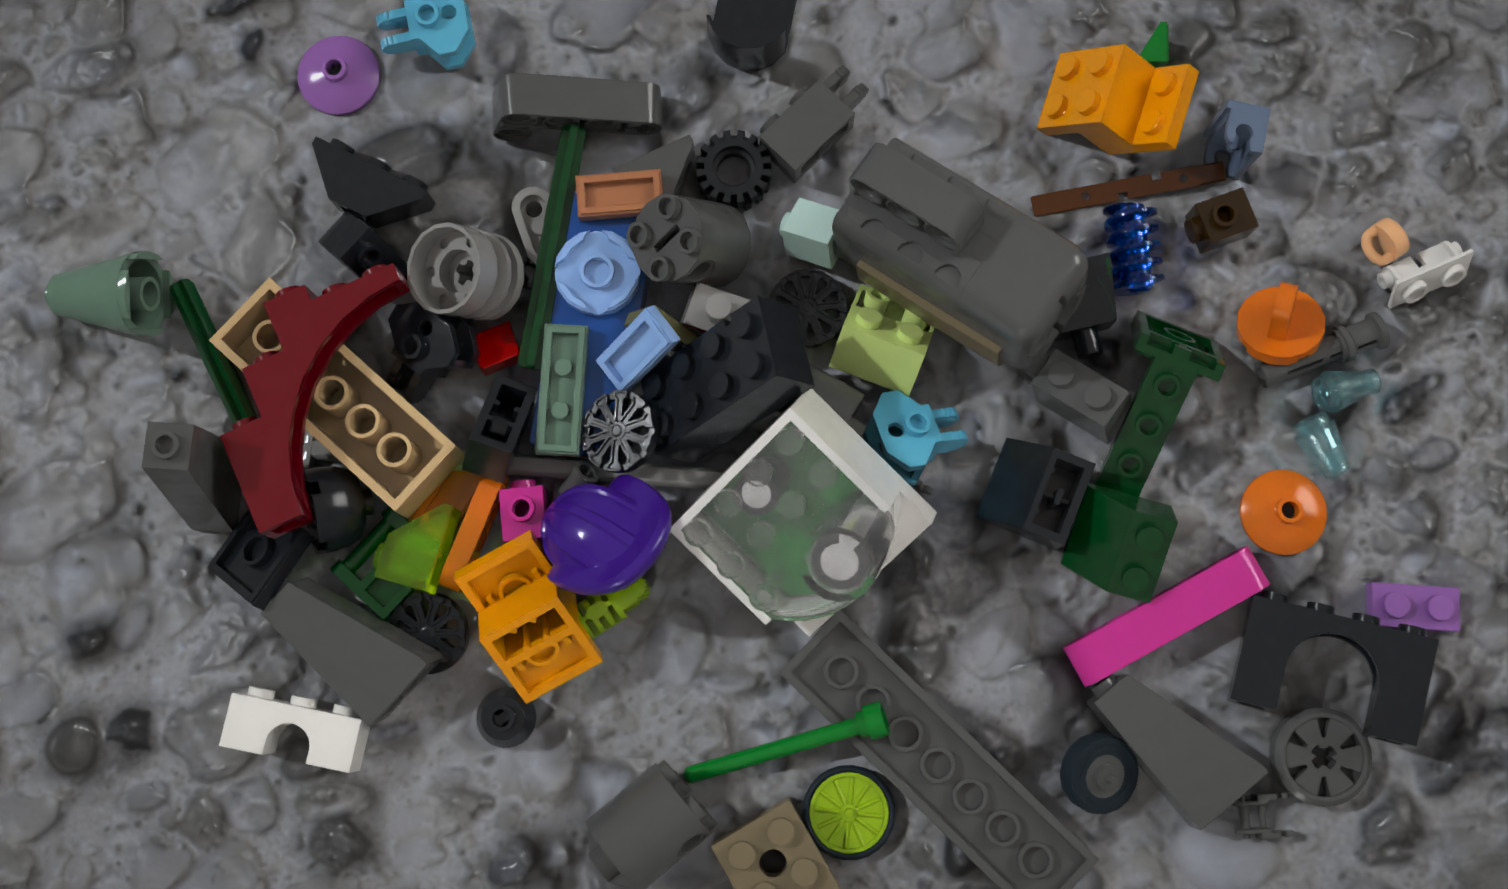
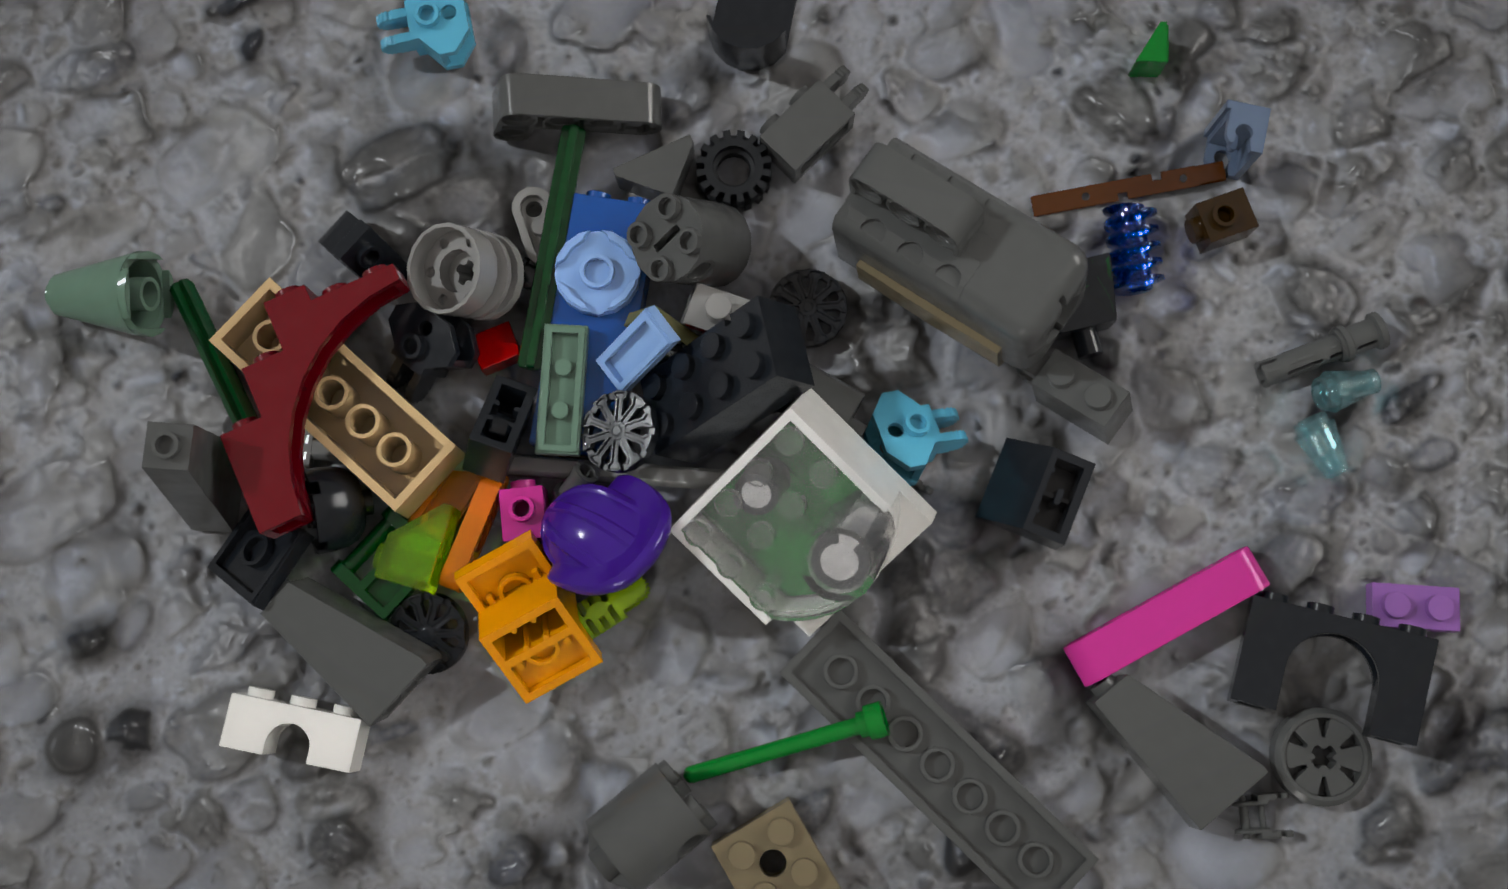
medium lavender dish [298,36,381,116] -> none
black slope [312,136,436,229] -> none
black cone [476,687,536,748] -> none
nougat tile [575,169,663,222] -> none
light aqua brick [779,197,839,269] -> none
lime wheel [802,765,896,860] -> none
yellowish green slope [829,284,935,396] -> none
light orange bracket [1037,44,1199,155] -> none
dark green slope [1060,483,1178,603] -> none
black wheel [1060,732,1139,814] -> none
dark green bracket [1094,310,1226,497] -> none
orange tile [1236,282,1325,366] -> none
orange dish [1239,470,1327,555] -> none
light nougat tile [1361,218,1410,266] -> none
white hinge [1377,241,1474,309] -> none

